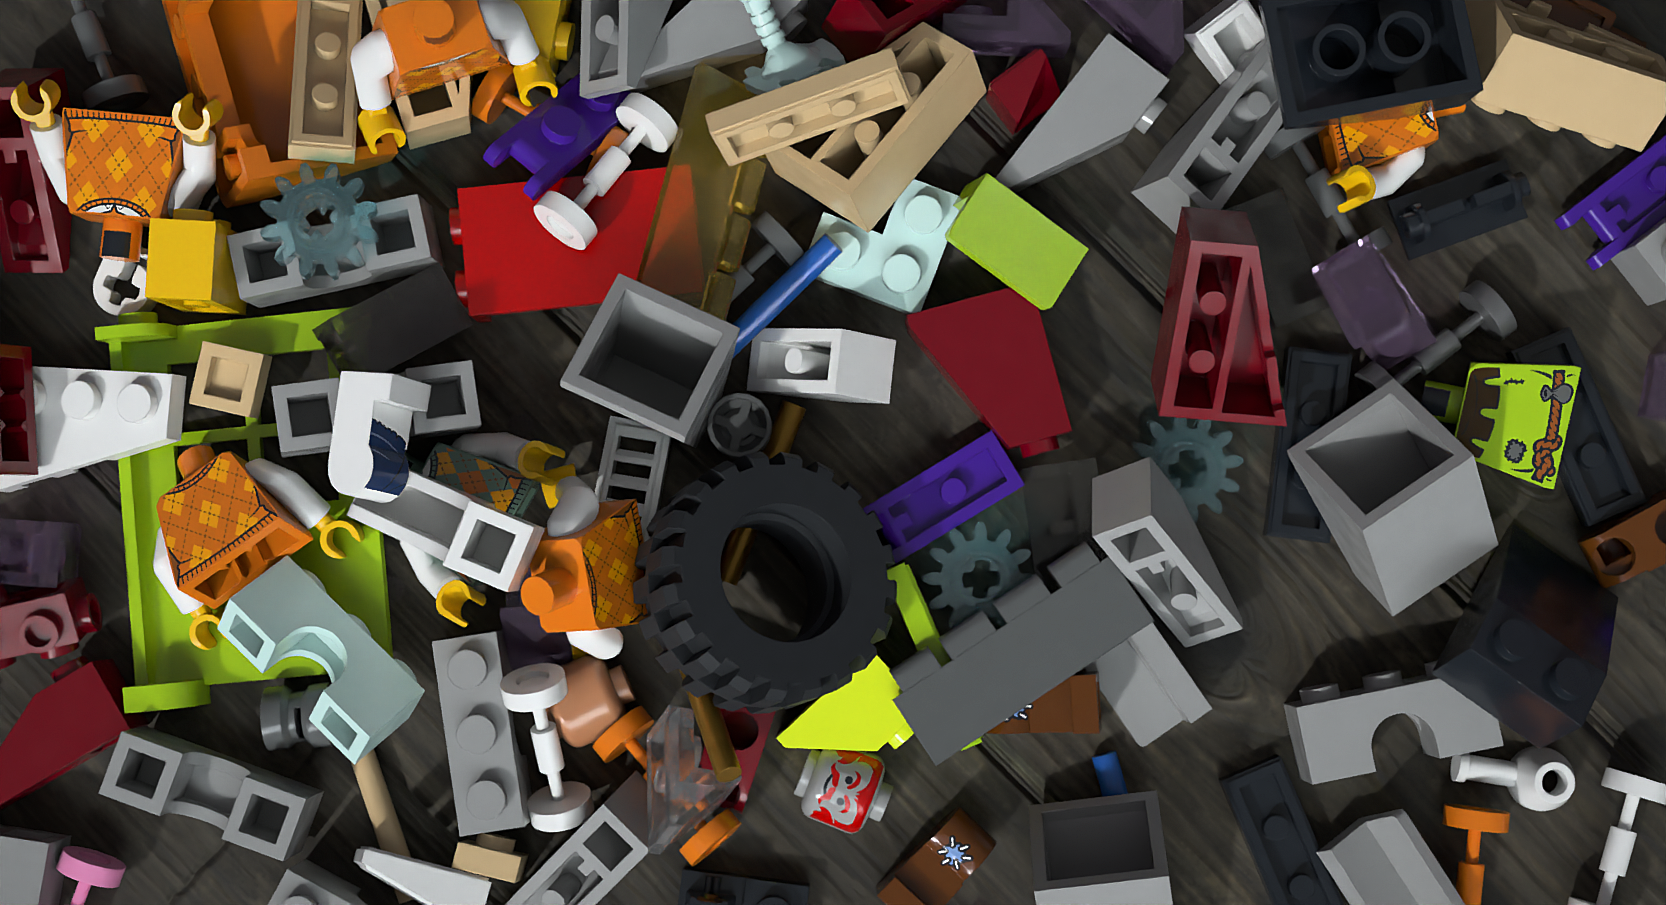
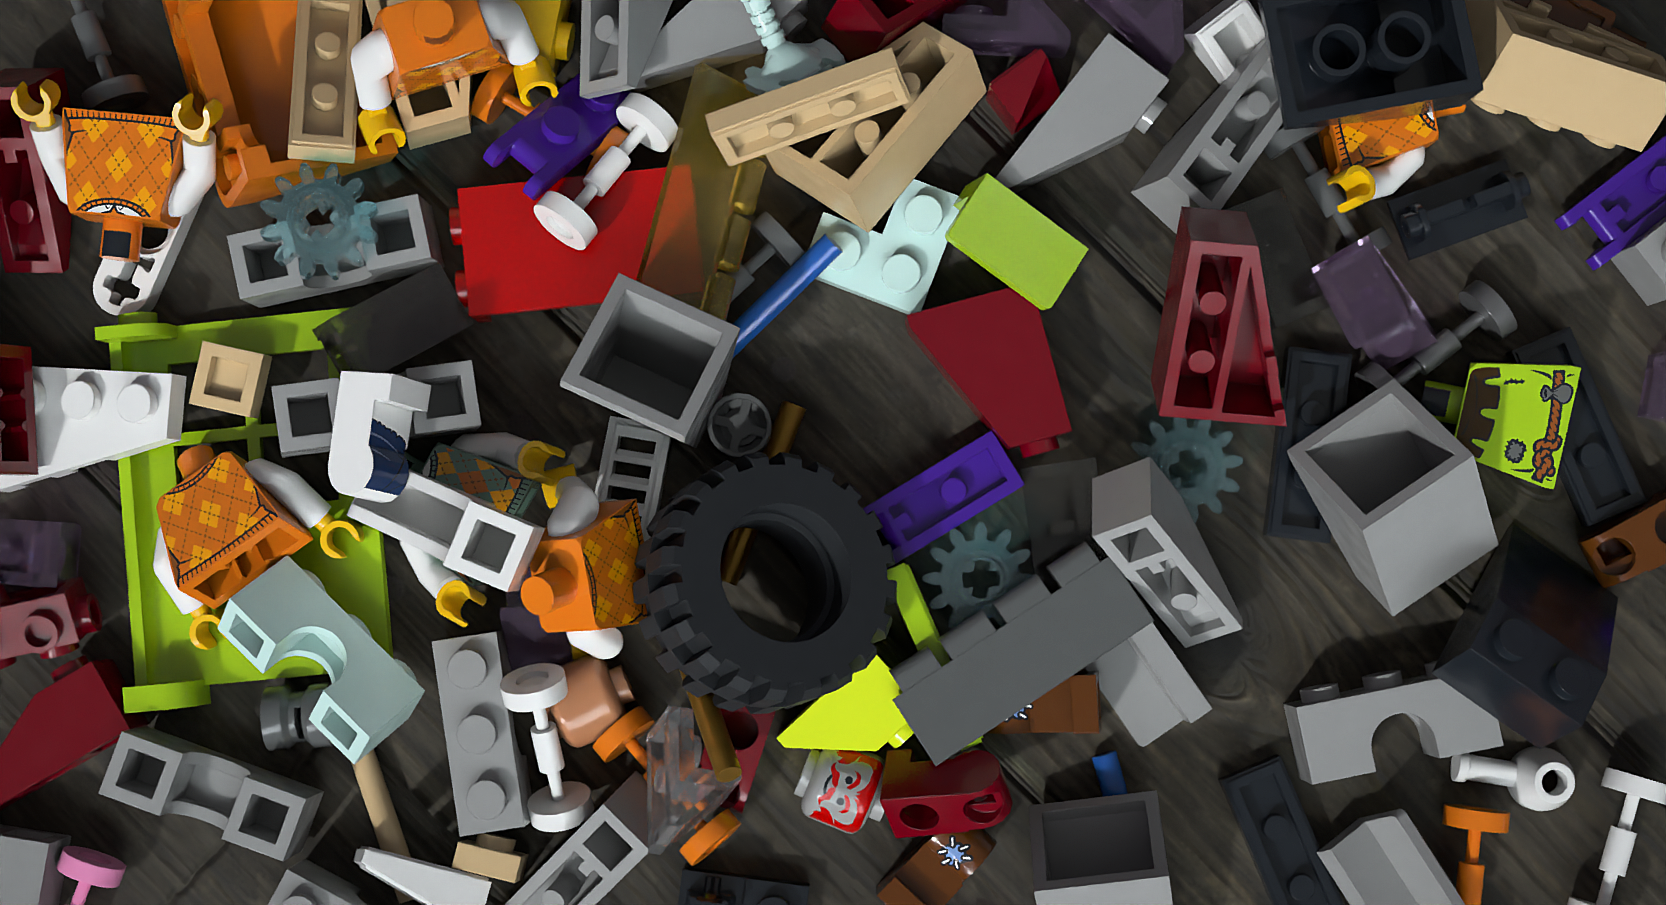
yellow brick [145,208,247,315] -> none
white slope [747,328,896,404] -> none
none -> dark red leg [880,749,1013,838]

